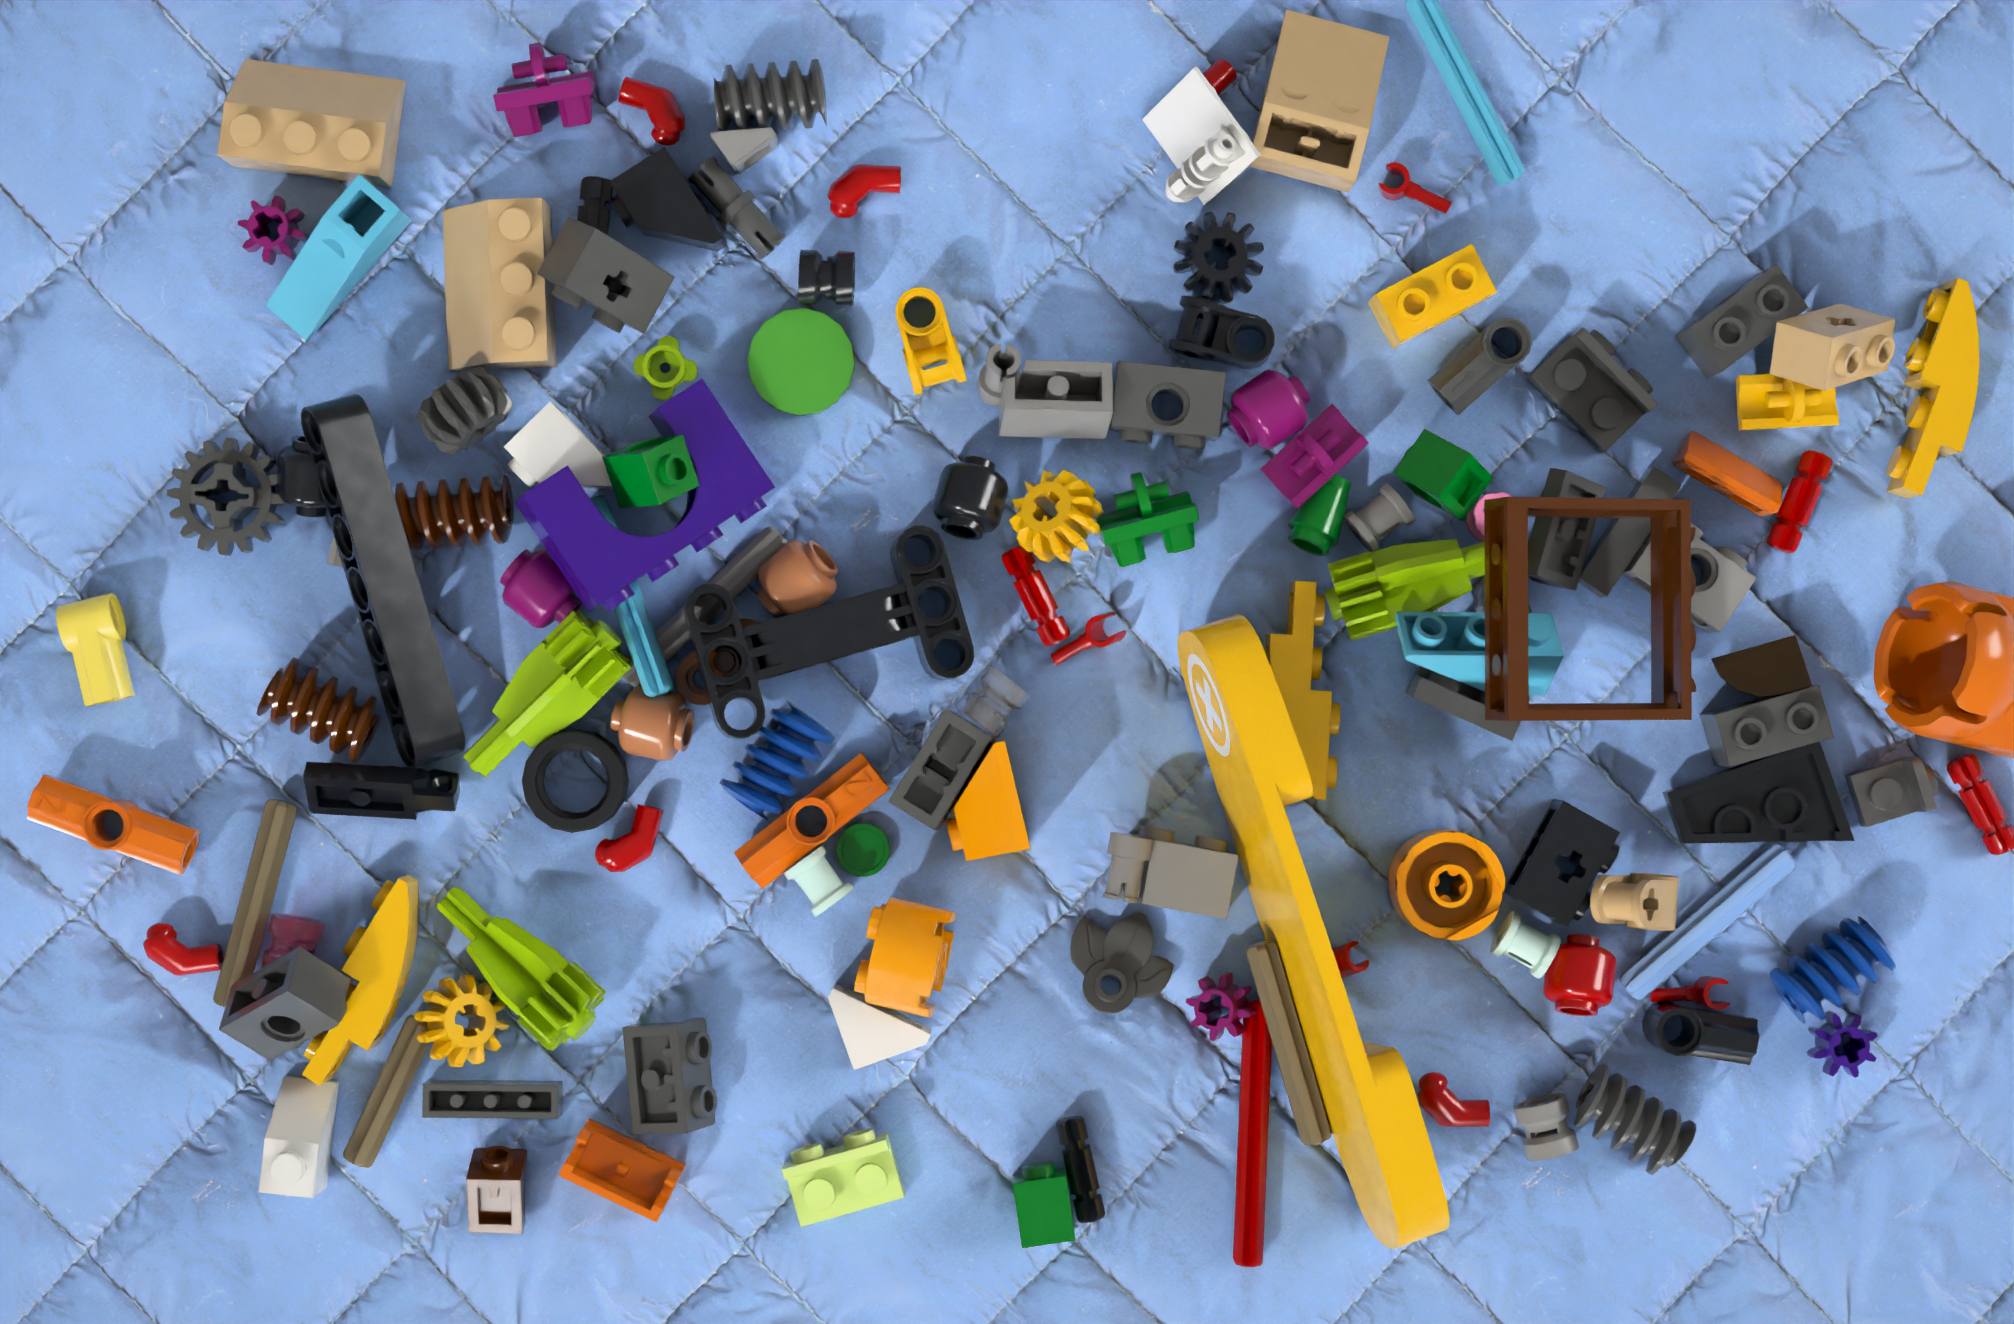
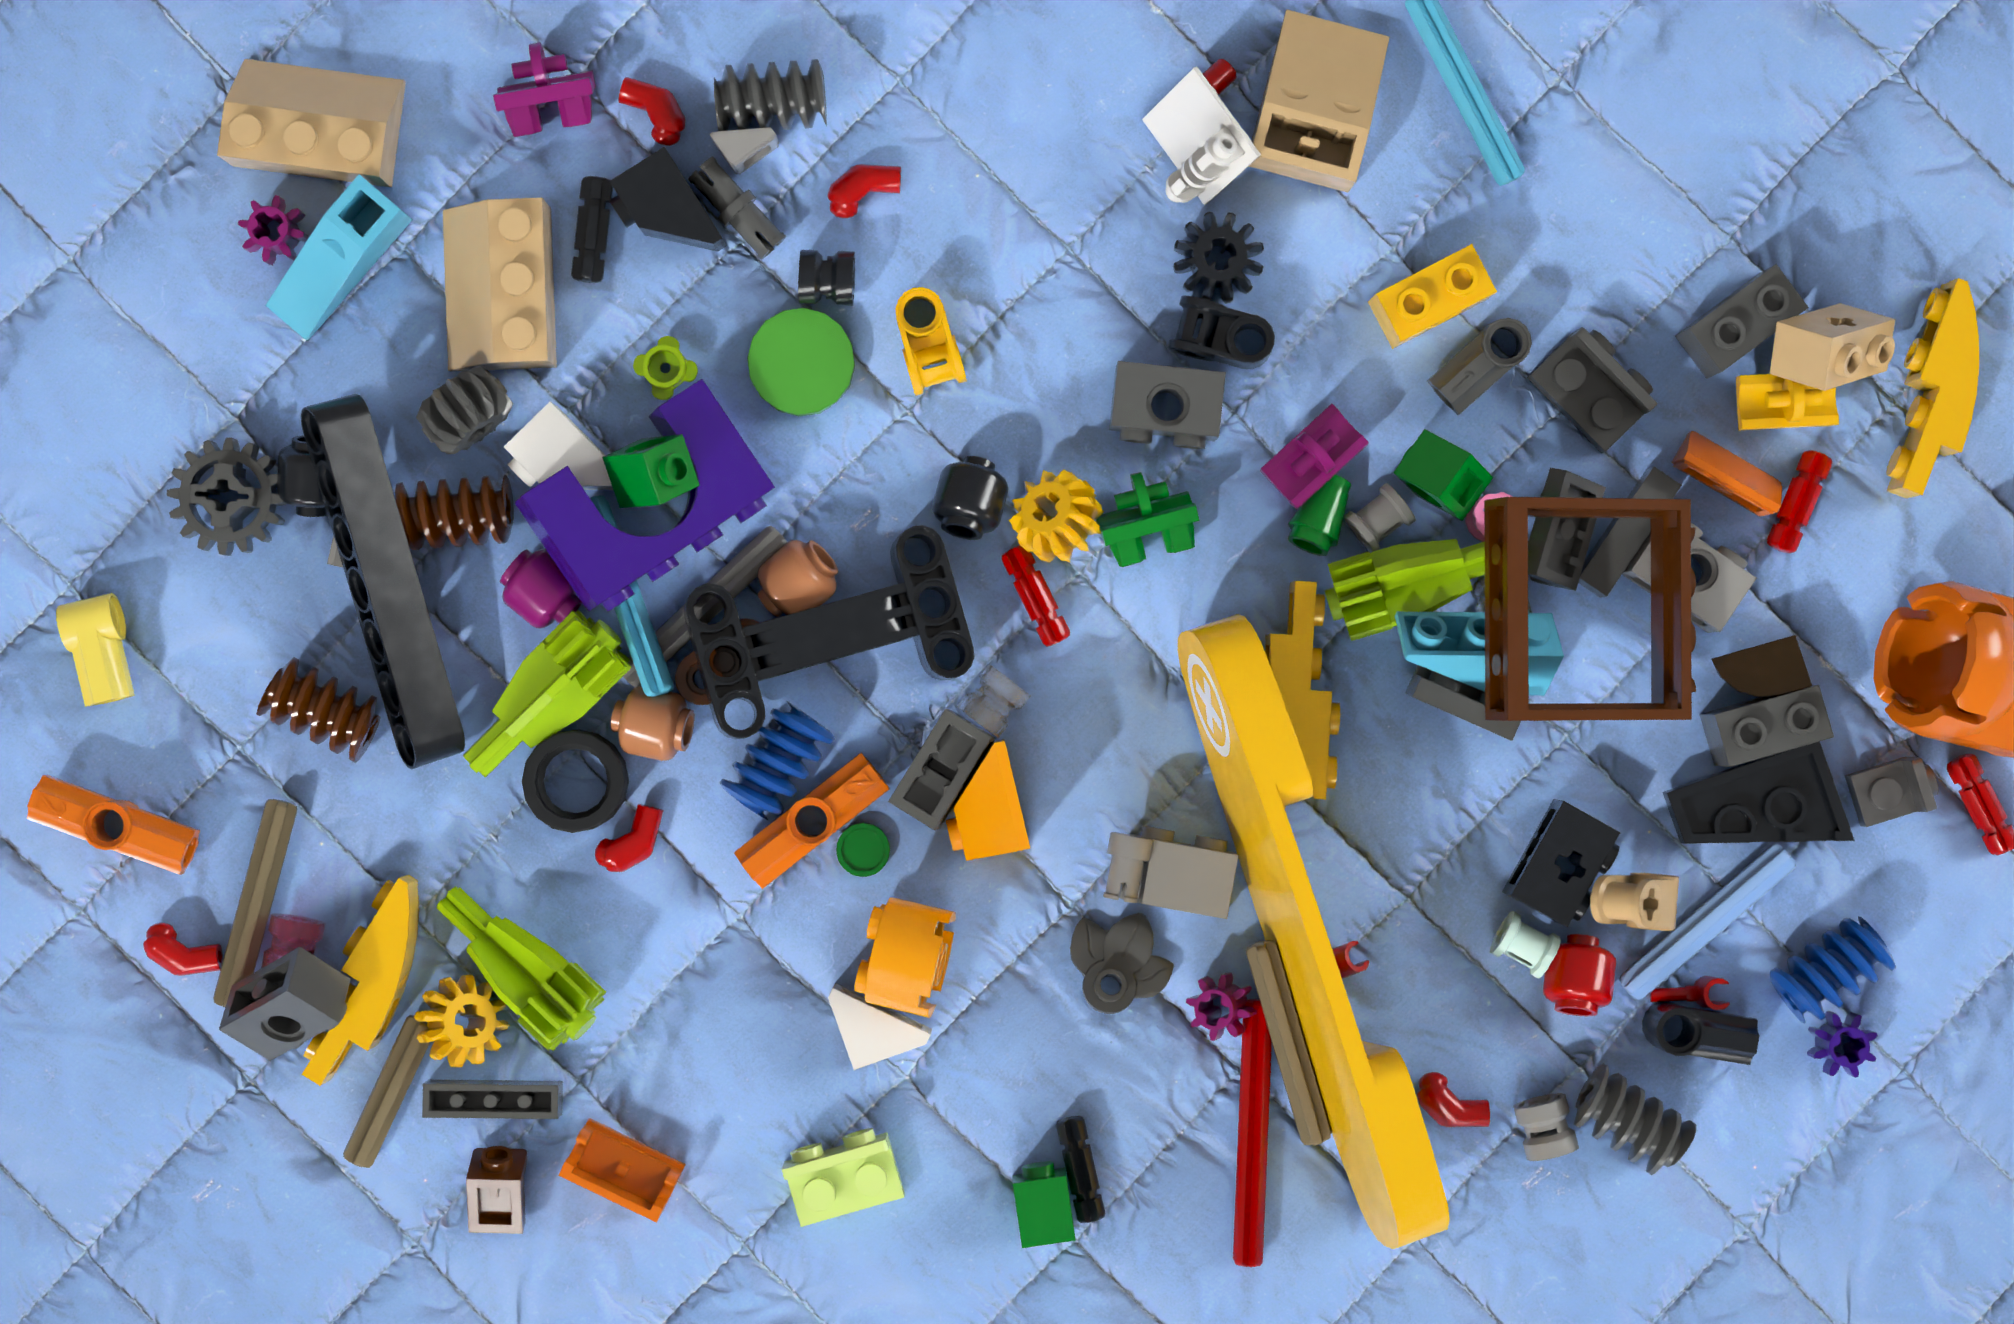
white slope [258,1075,339,1198] -> none
black hinge [303,762,460,820] -> none
dark grey brick [537,217,675,334] -> none
dark grey bracket [622,1018,717,1135] -> none
light aqua bush [783,845,854,917] -> none
light grey hinge [977,344,1113,439] -> none
red hand [1050,612,1126,665] -> none
magenta head [1227,369,1310,450] -> none
red hand [1378,162,1451,214] -> none
light orange brick [1388,829,1505,940] -> none

